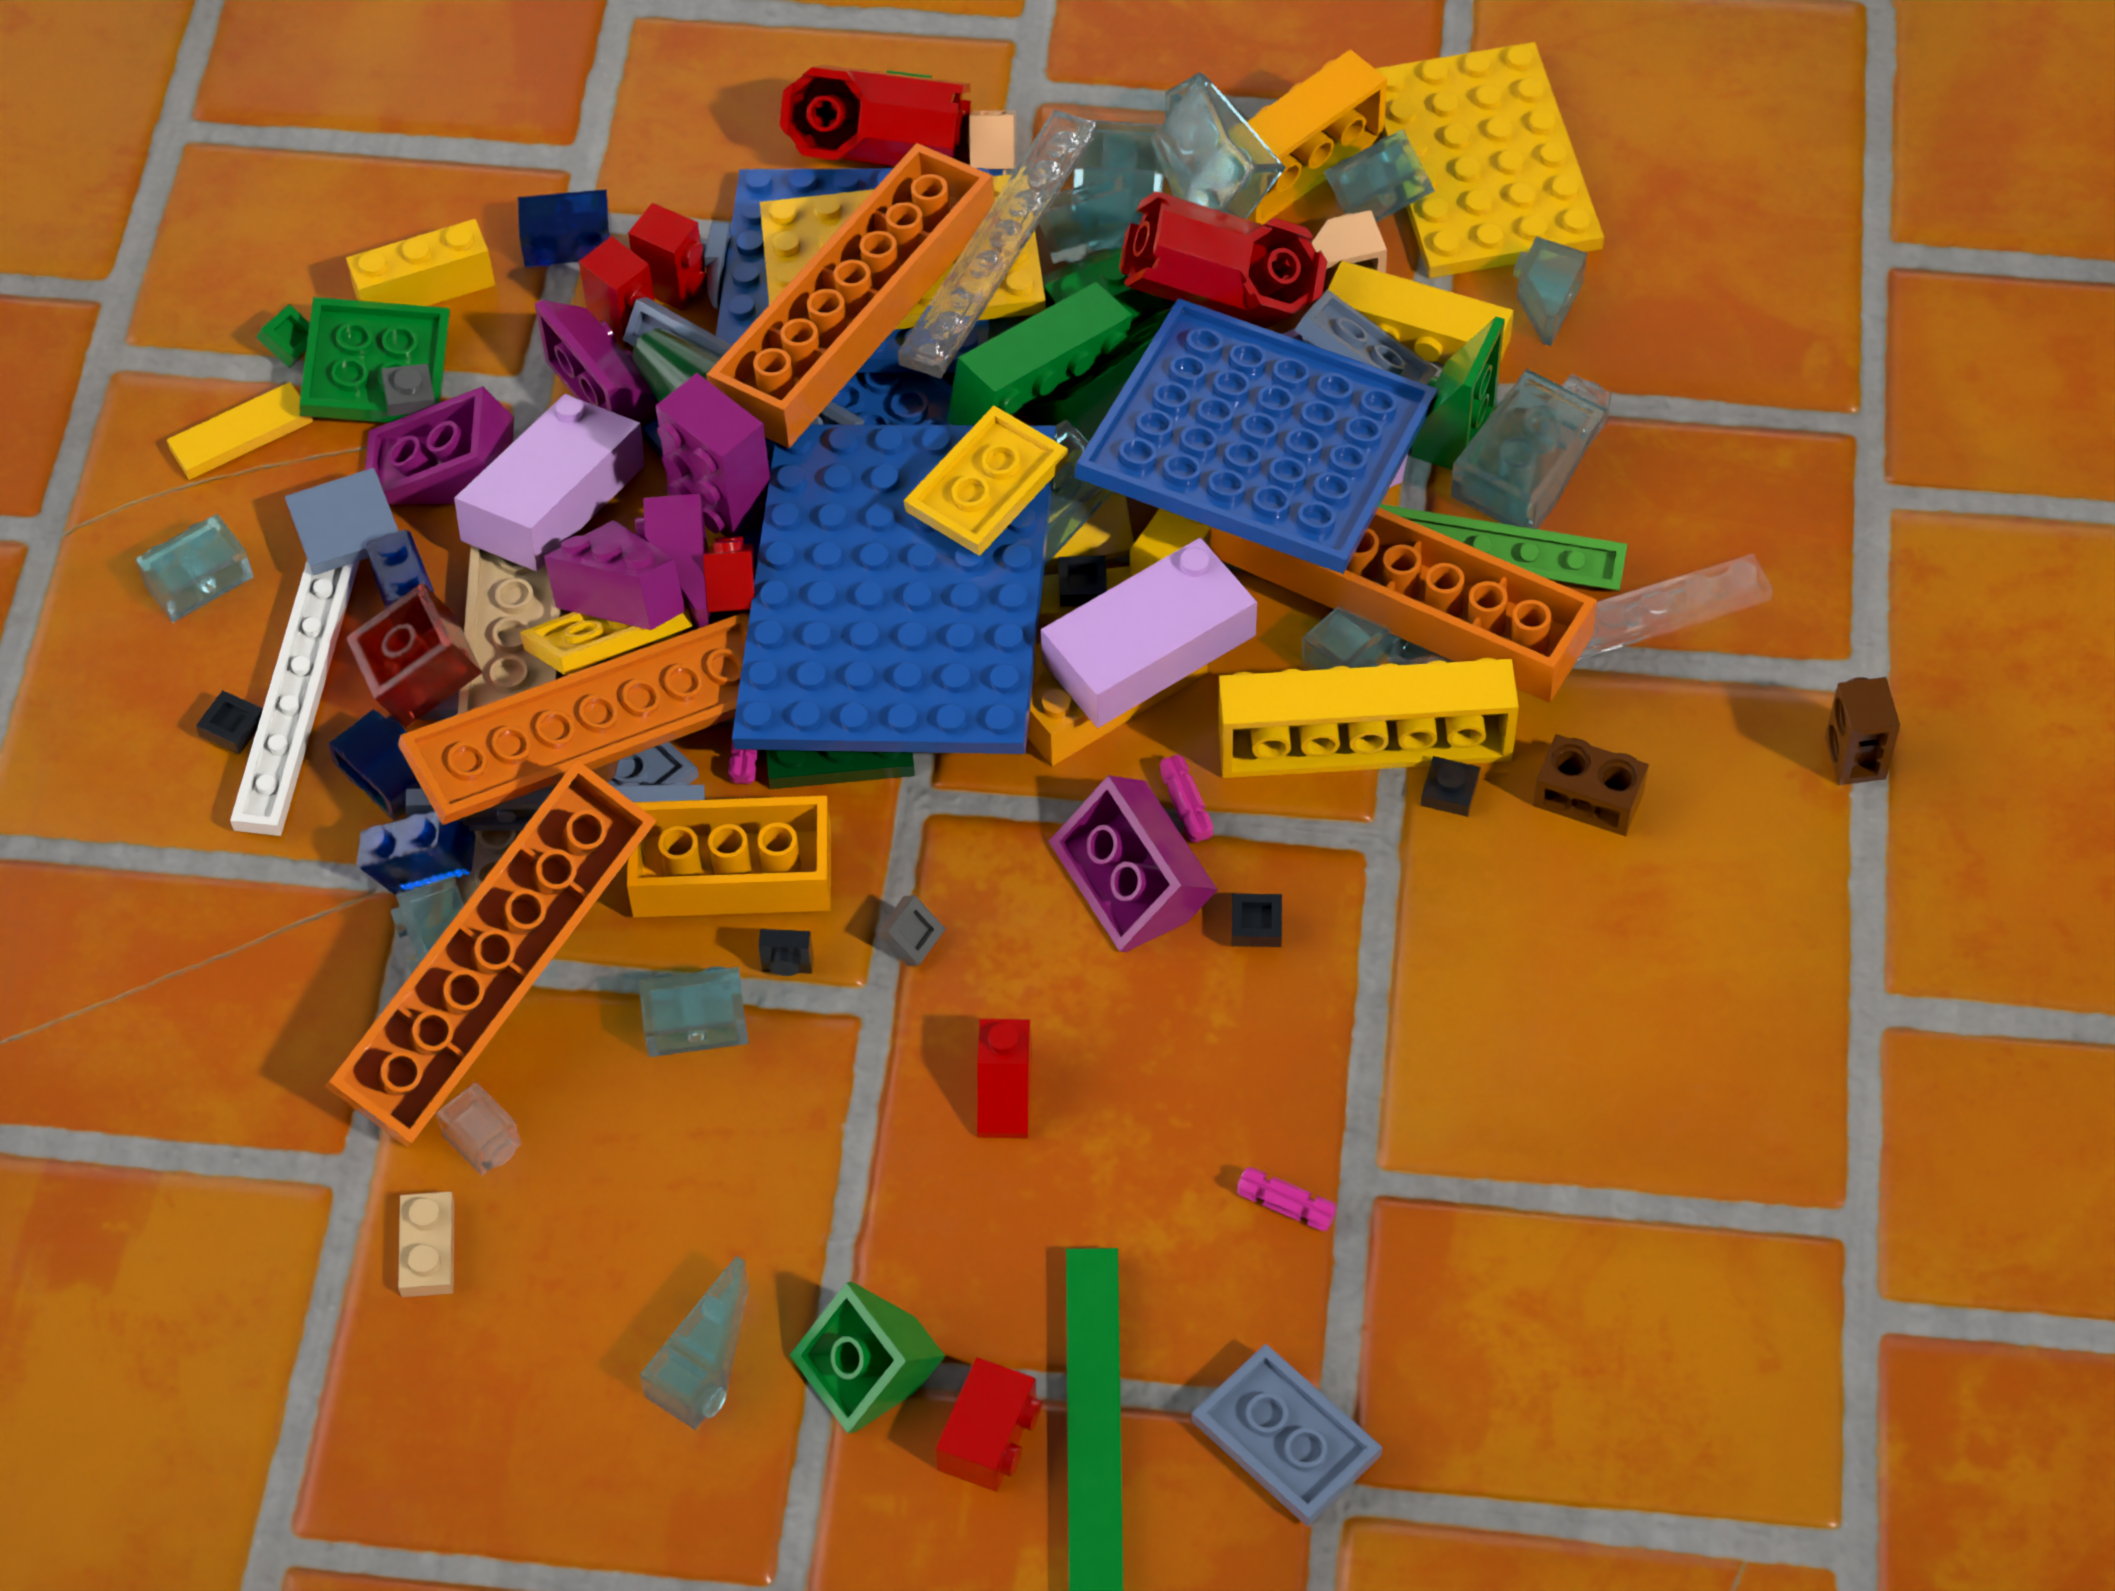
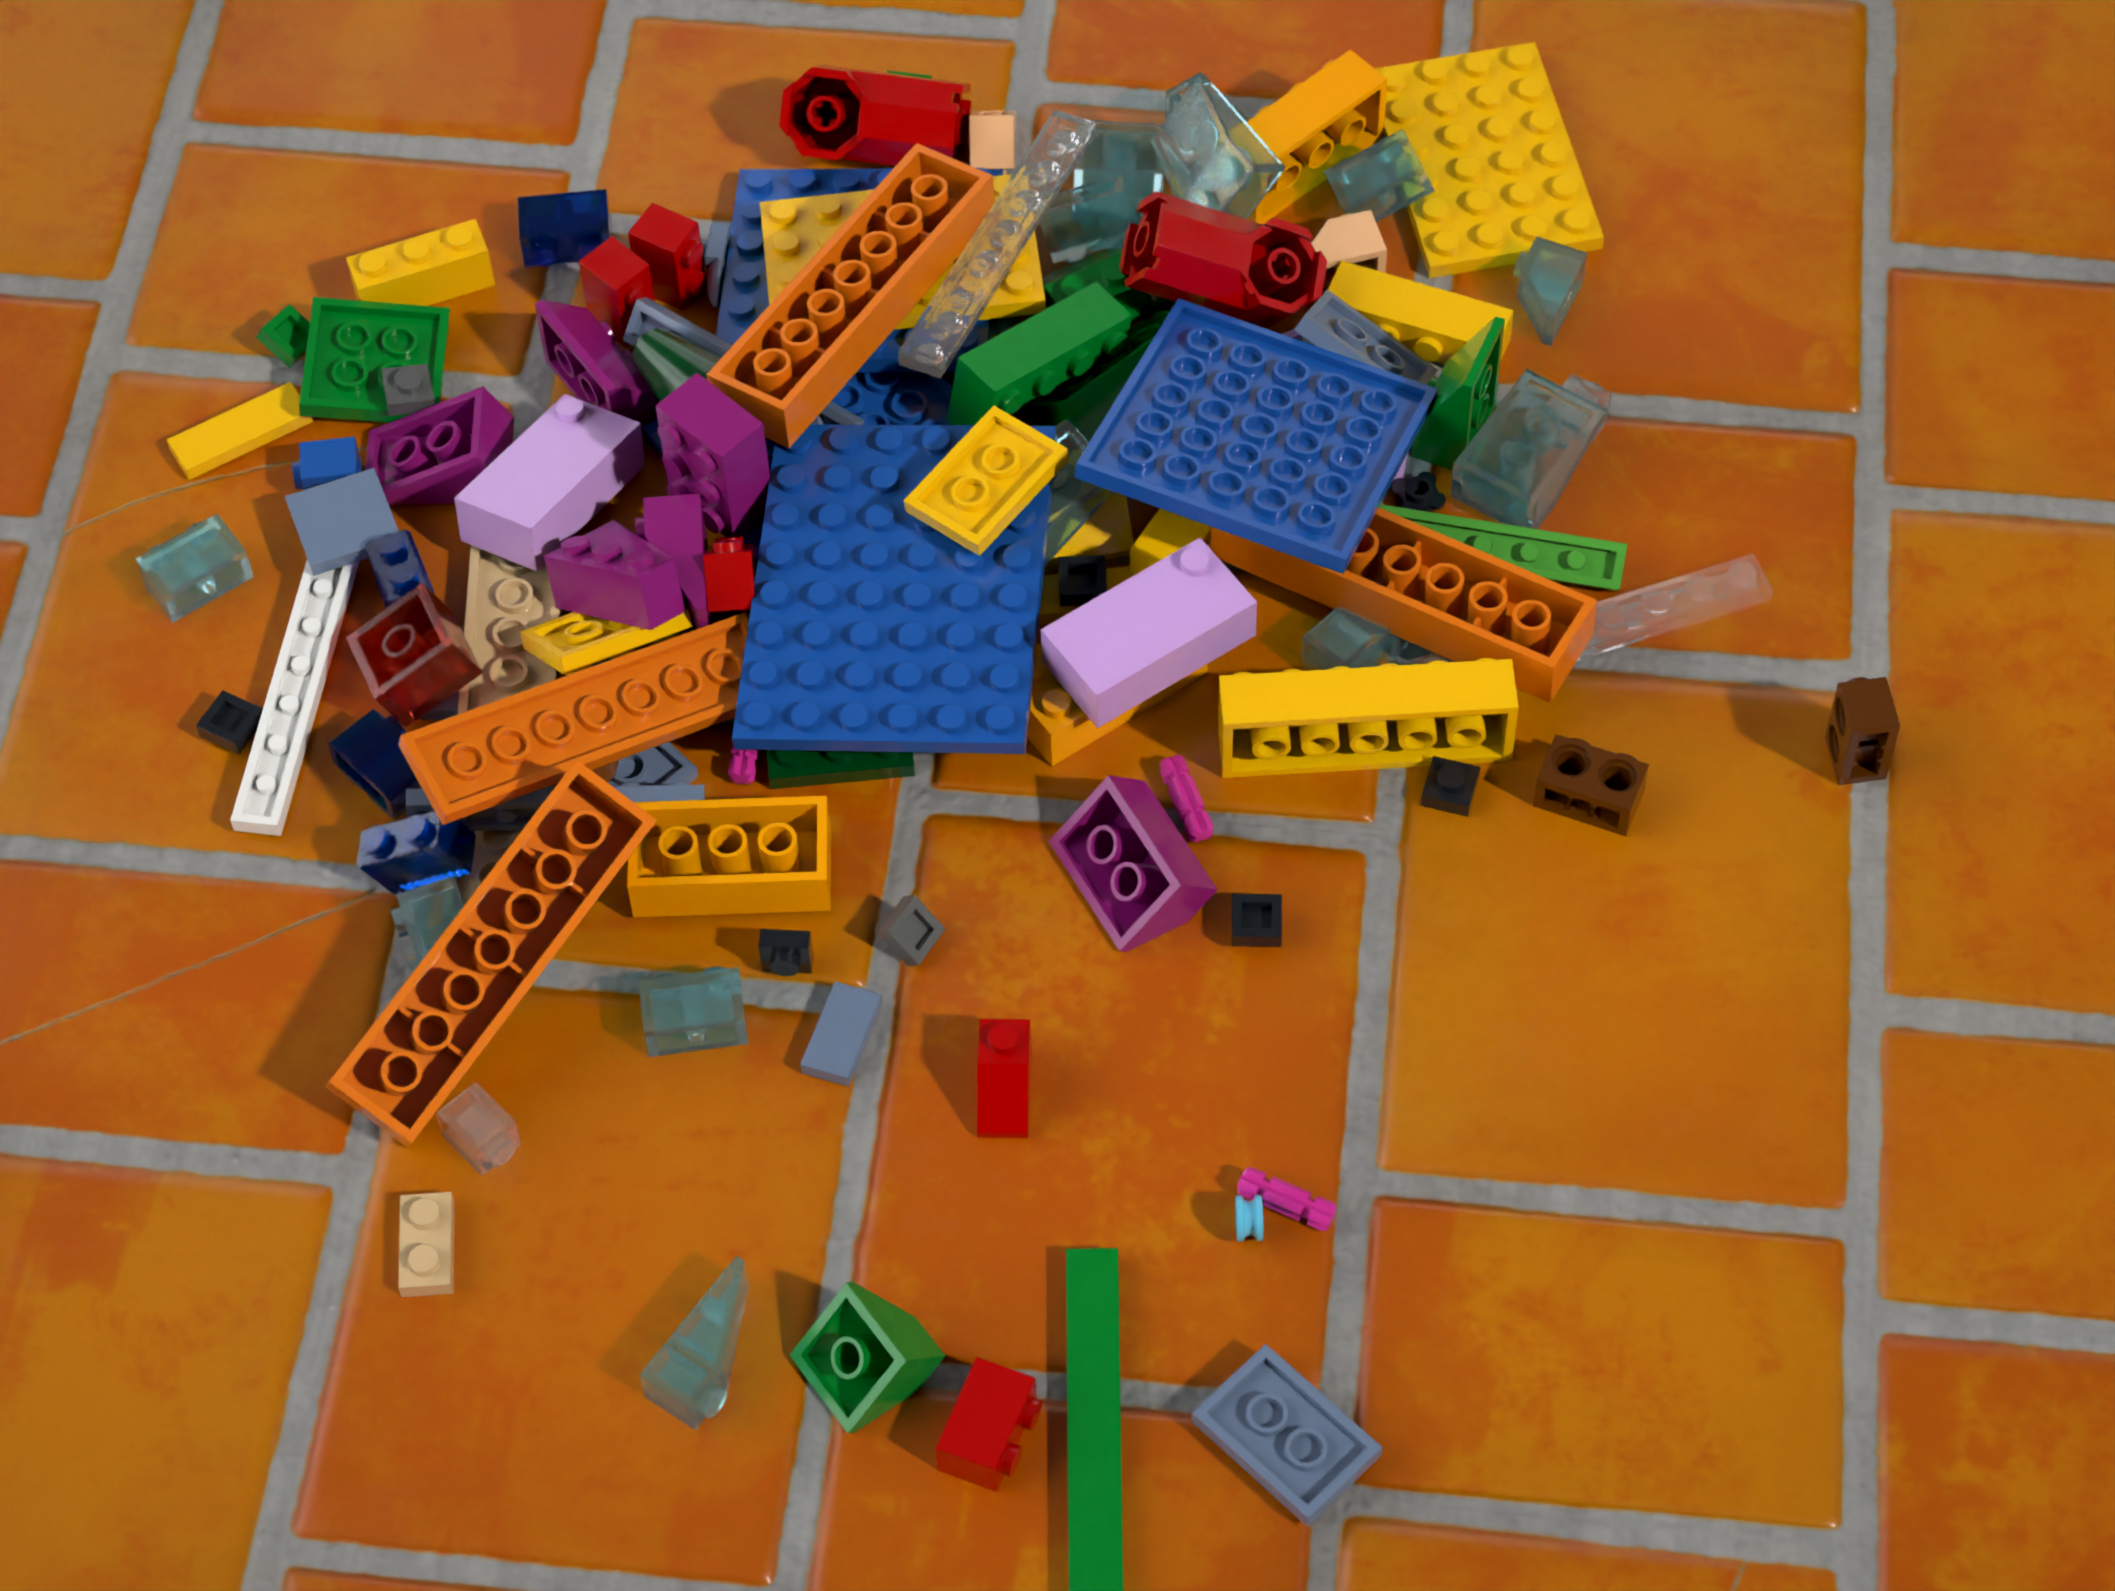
none -> blue brick [292,436,363,490]
none -> sand blue tile [800,981,883,1087]
none -> medium azure bush [1235,1195,1263,1242]
none -> black plate [1392,472,1446,513]

